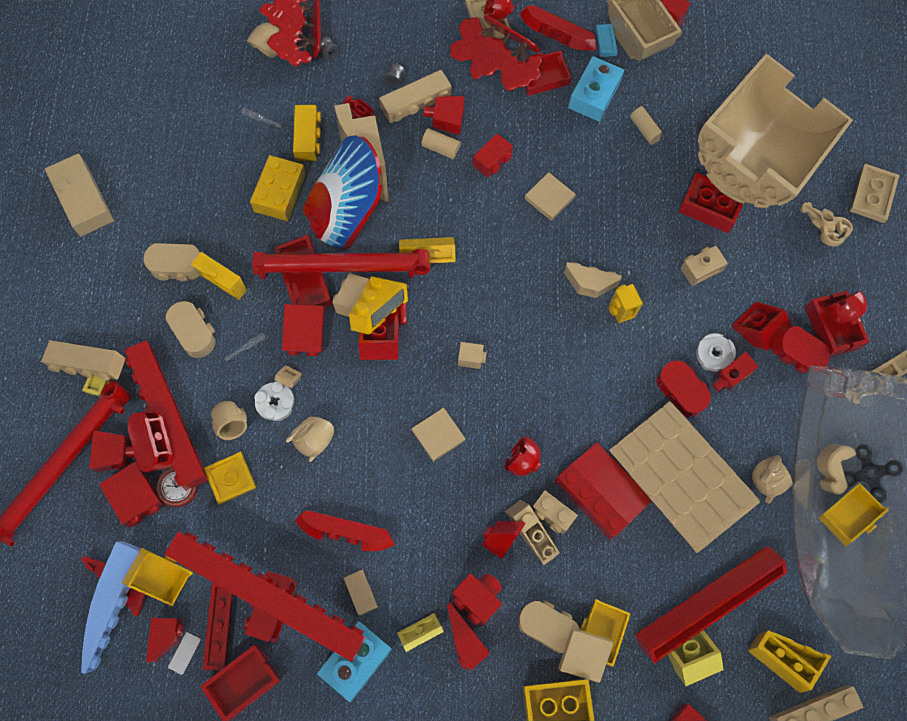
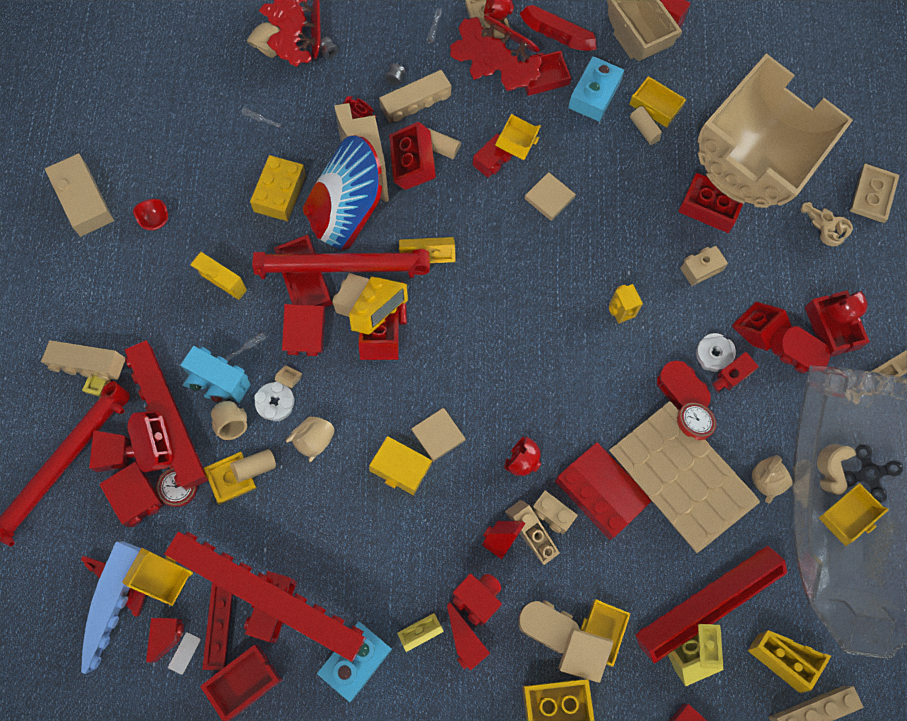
tan brick [144,243,200,281] -> none
tan brick [166,301,216,358] -> none
yellow brick [293,105,321,161] -> none
red brick [295,510,395,551] -> none
tan slope [344,569,378,617] -> none
red torso [423,96,465,135] -> none
tan brick [458,342,487,369] -> none
tan slope [564,262,622,298] -> none
medium azure tile [595,24,618,57] -> none
none -> red helmet [133,199,168,230]
none -> medium azure piece [180,346,251,404]
none -> tan brick [230,449,276,483]
none -> yellow container [369,436,432,495]
none -> red brick [389,122,436,190]
none -> clear piece [427,9,442,43]
none -> yellow container [495,114,541,160]
none -> yellow container [629,76,686,128]
none -> tile [677,402,716,440]
none -> light yellow plate [698,624,723,669]

